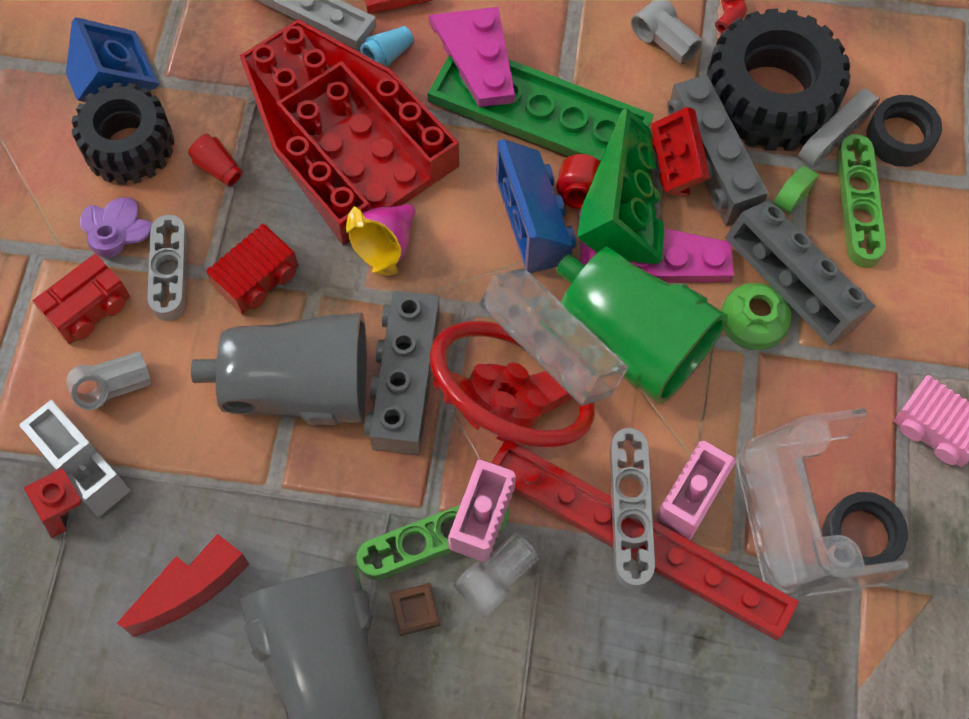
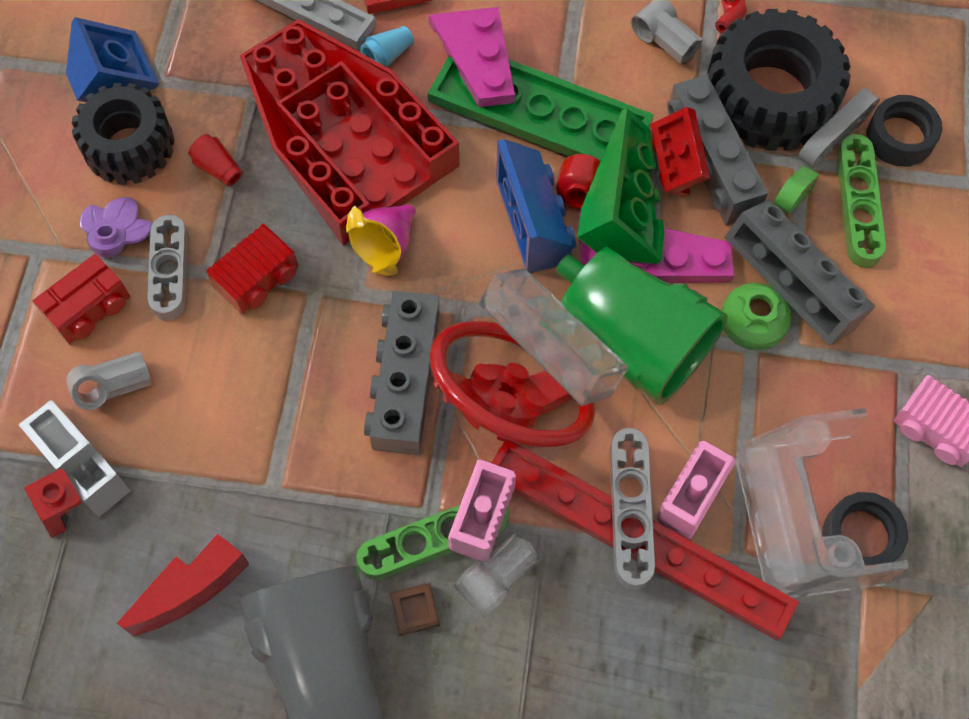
dark grey torso [191,313,367,426] -> none

